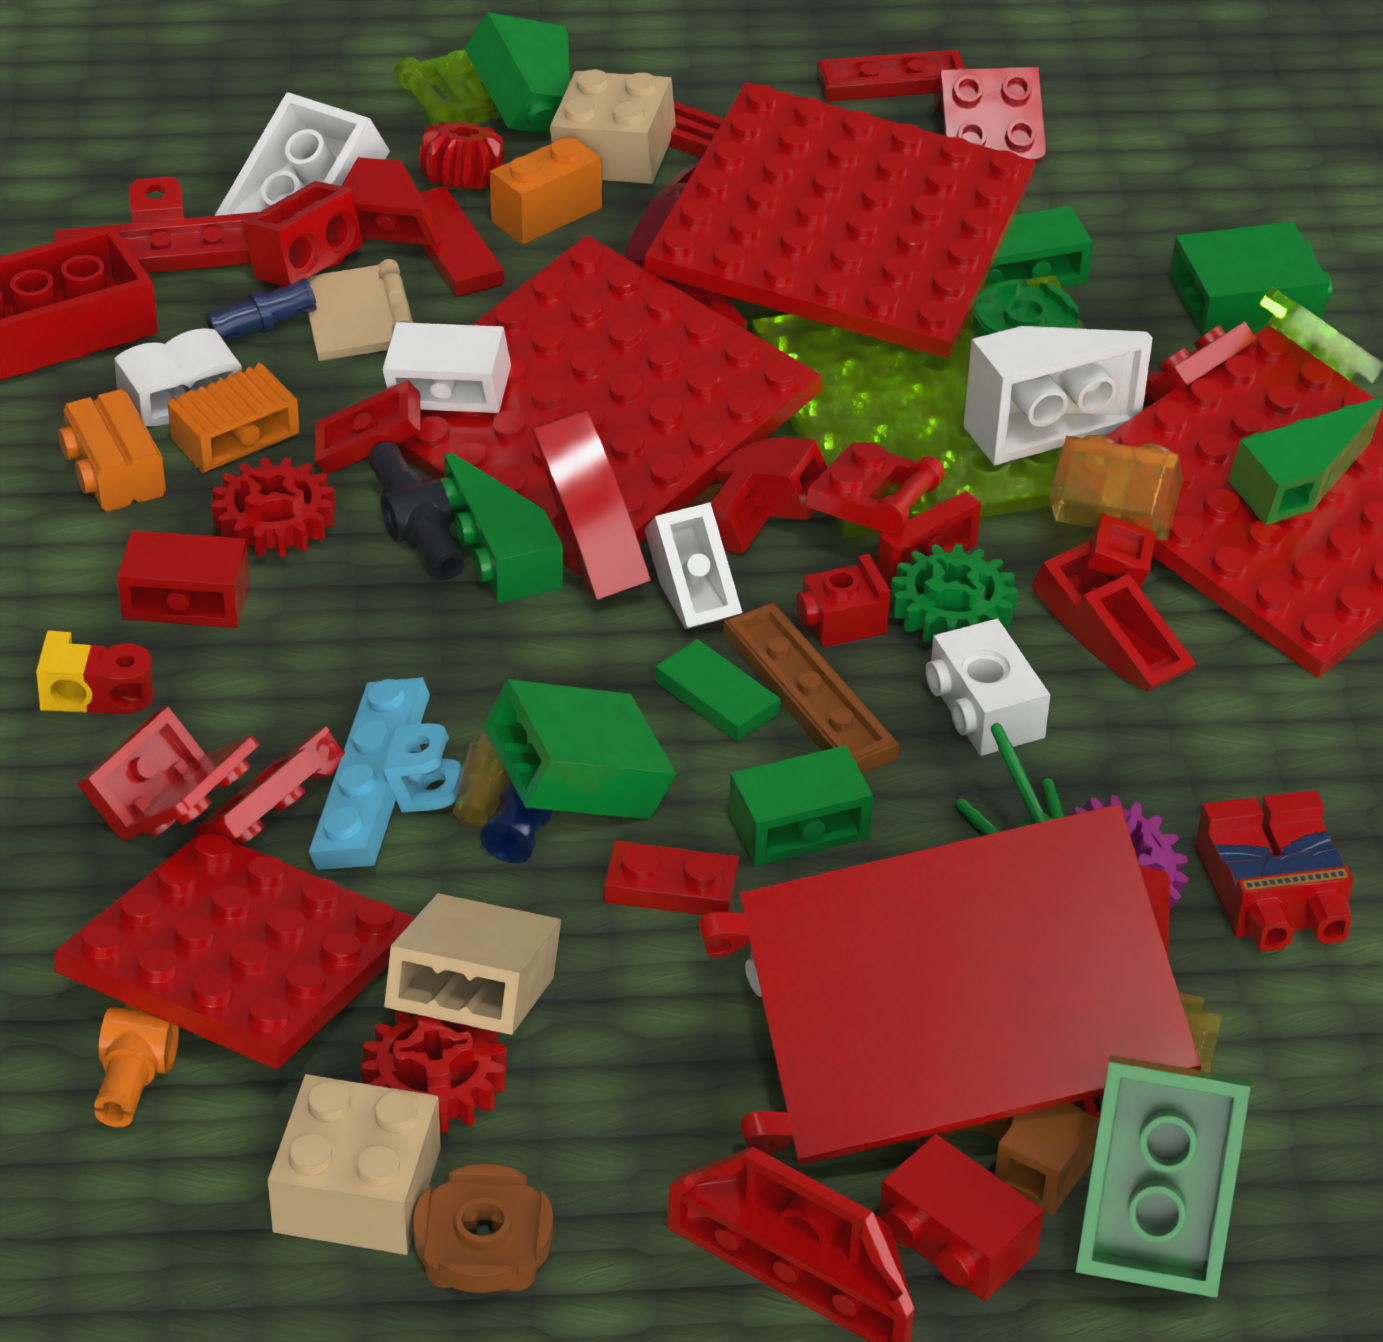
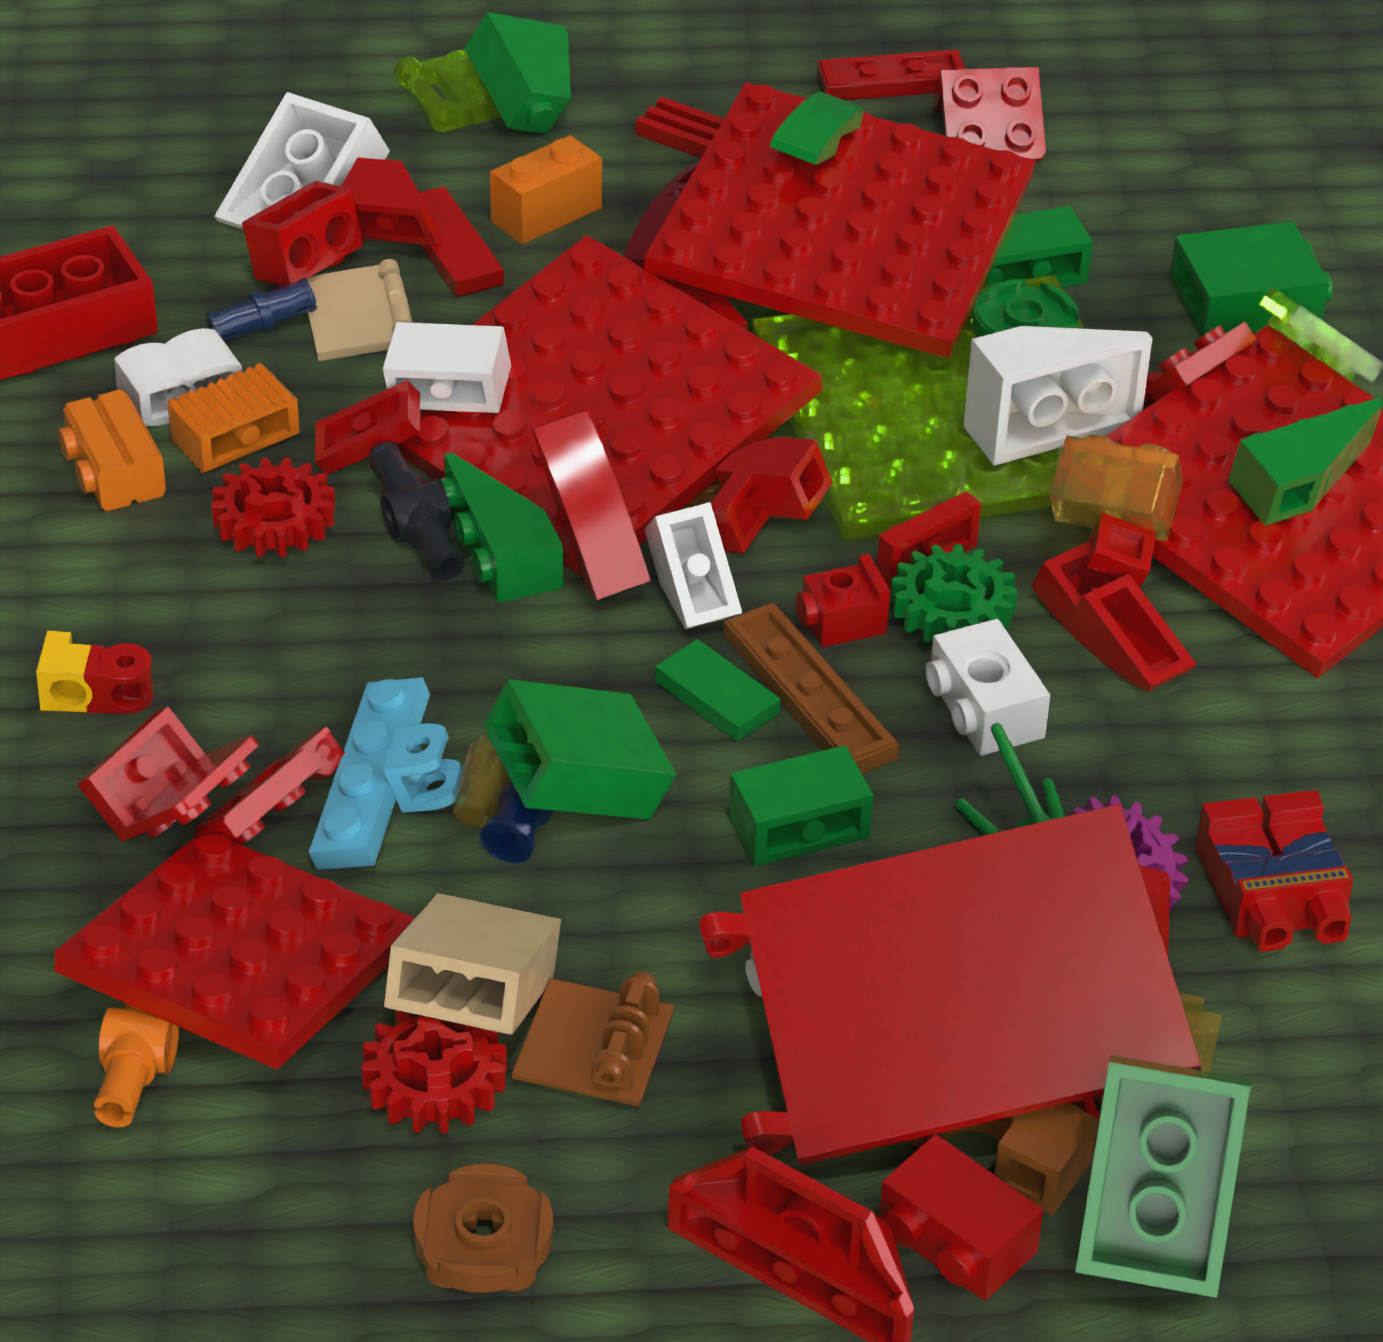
red plate [54,176,259,273] -> none
red brick [117,530,250,628] -> none
tan brick [267,1074,441,1255] -> none
red gear [418,120,505,191] -> none
tan brick [550,69,676,184] -> none
red plate [604,840,739,916] -> none
red plate [806,441,945,534] -> none
none -> dark orange hinge [512,972,675,1107]
none -> green slope [770,91,865,165]

